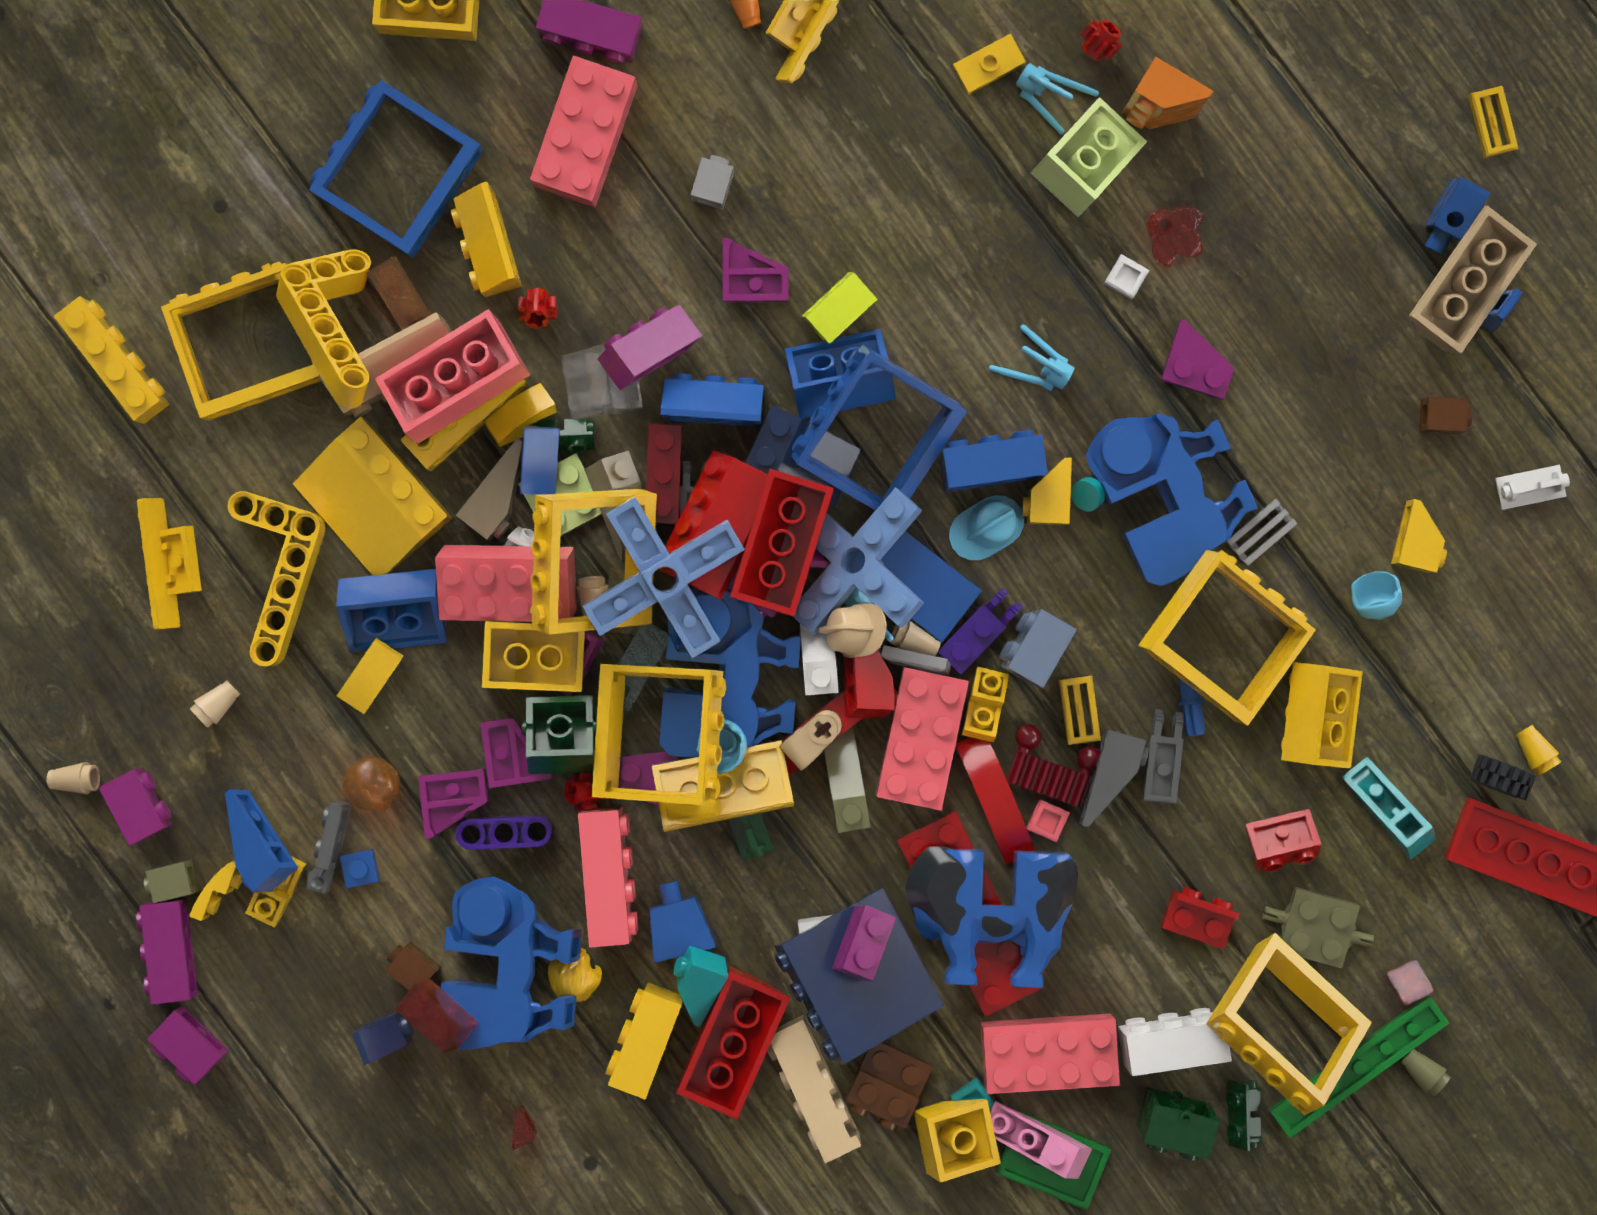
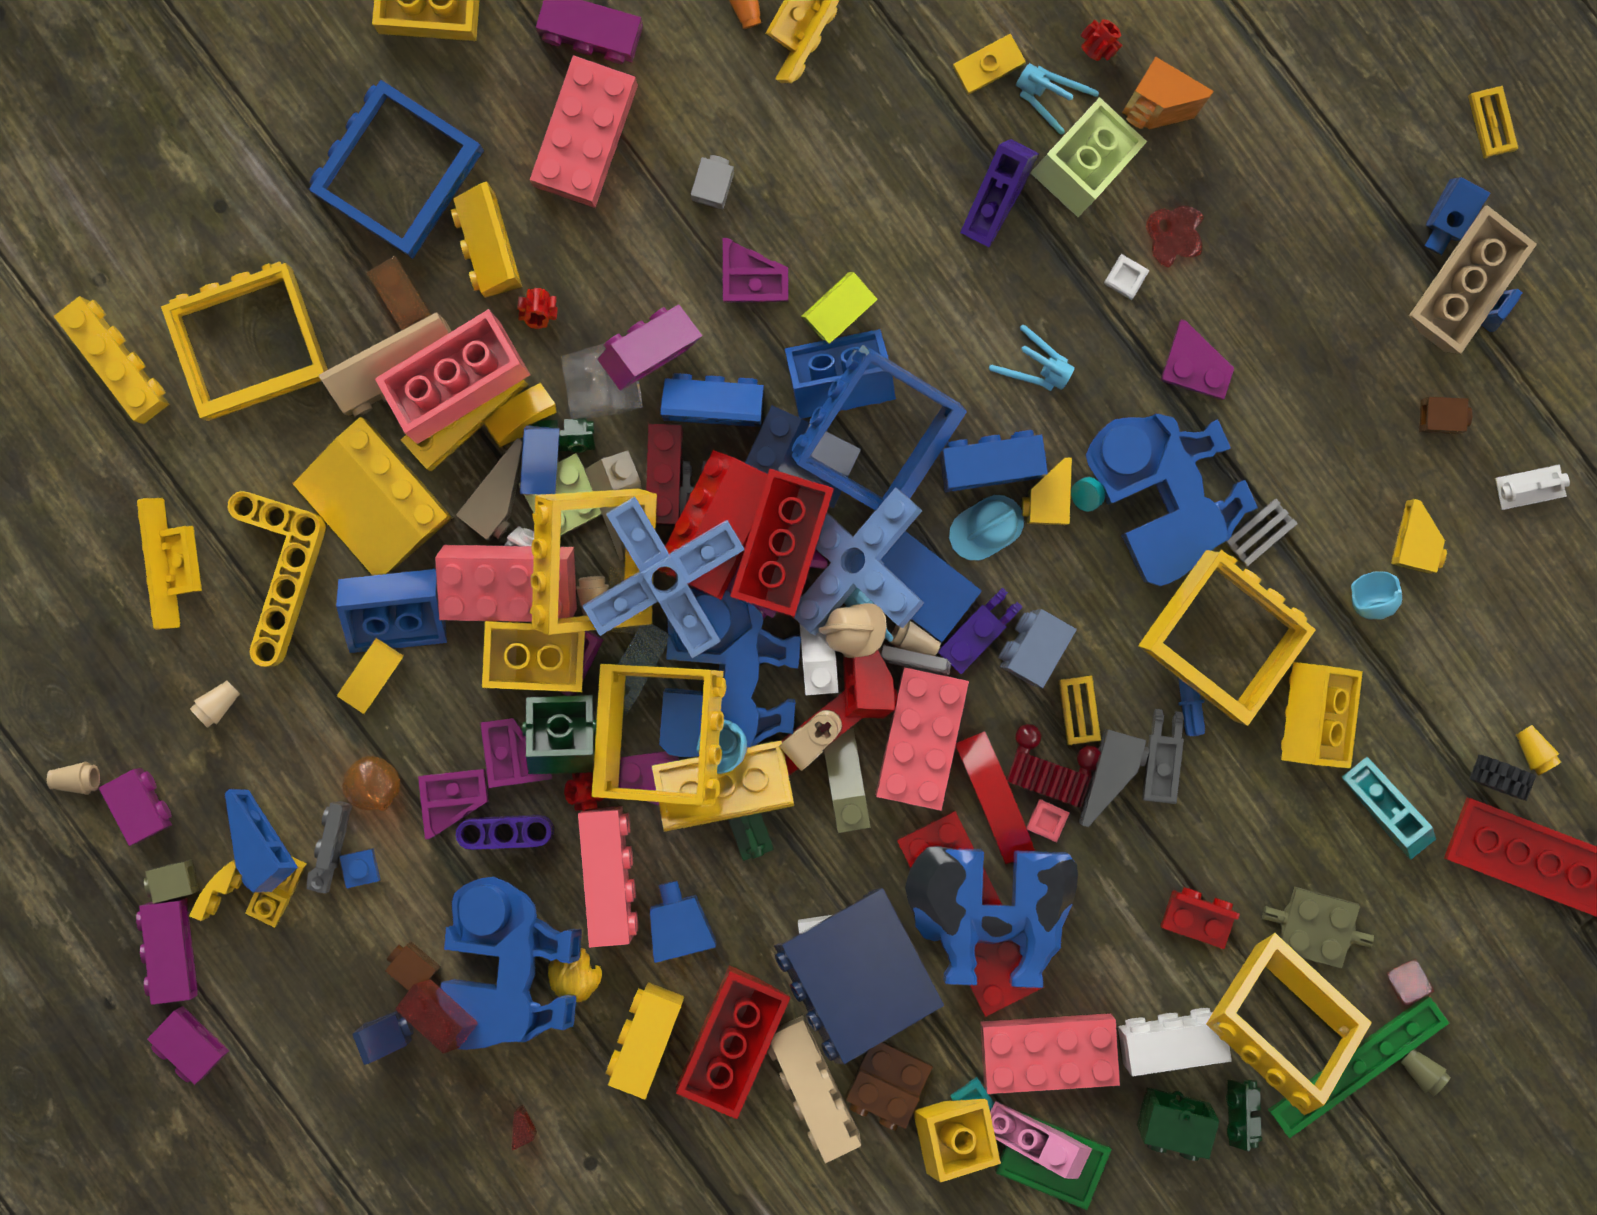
yellow beam [276,249,371,409] -> none
teal slope [673,945,728,1027] -> none
magenta brick [832,905,896,981] -> none
yellow slope [962,667,1009,743] -> none
bracket [1245,809,1321,872] -> none
none -> dark purple slope [960,139,1039,247]

